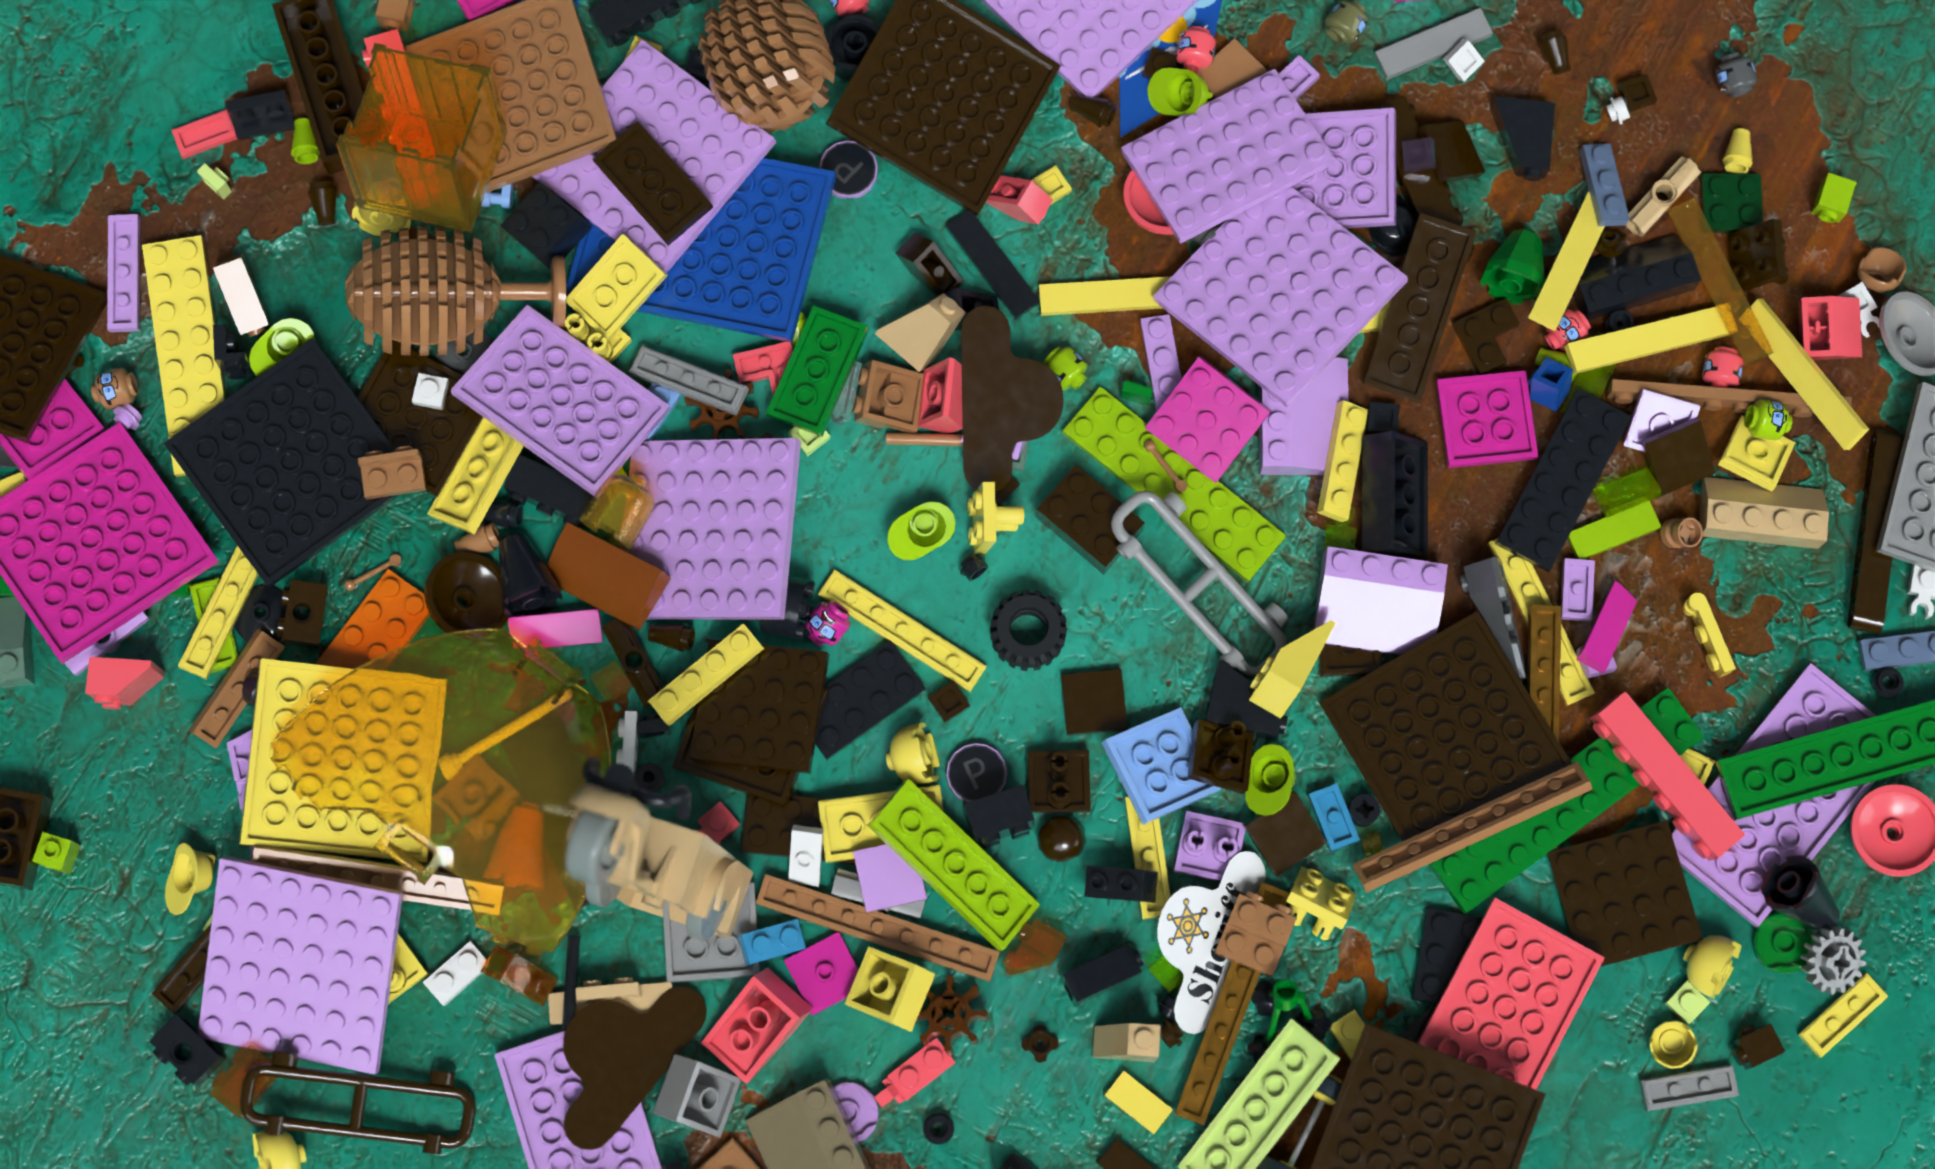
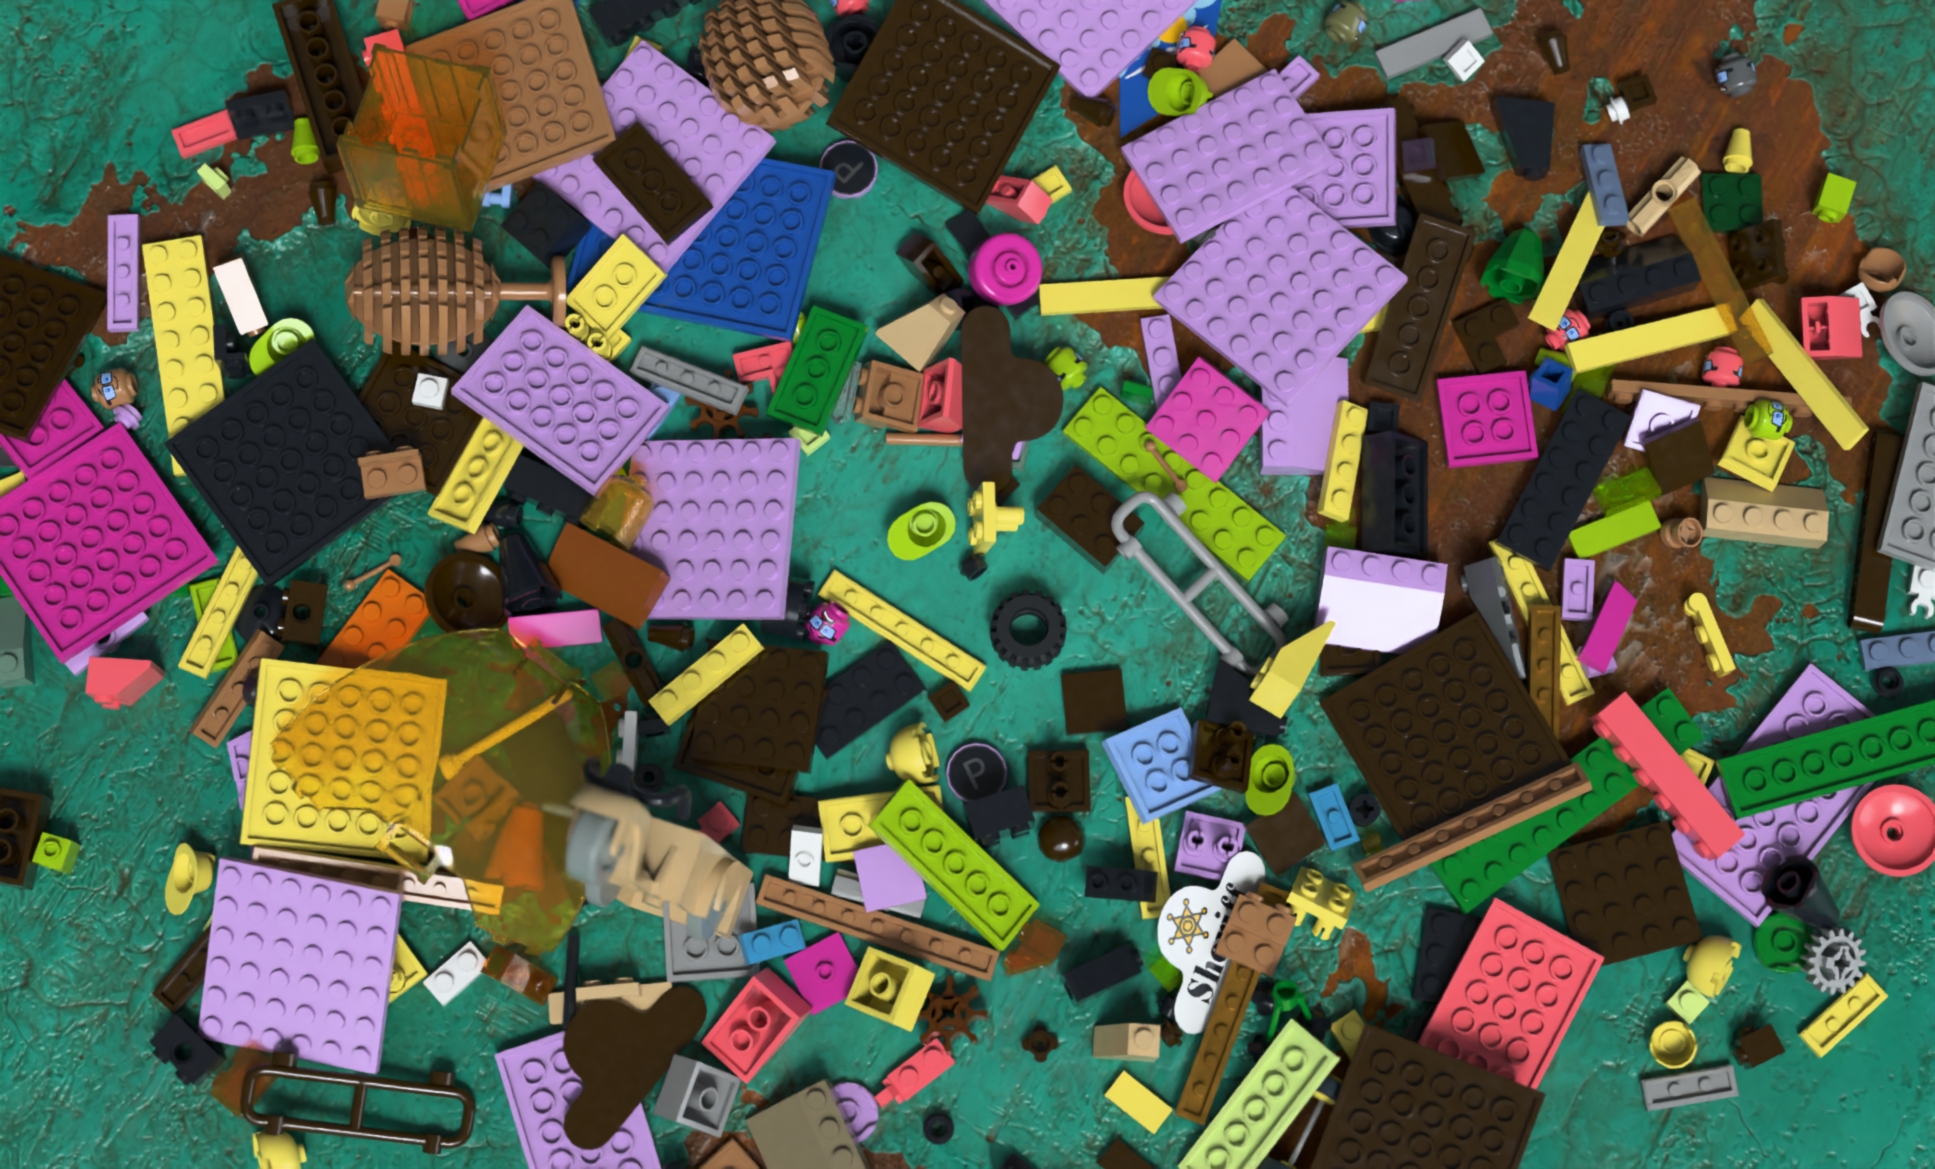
none -> dark pink wheel [968,233,1042,306]

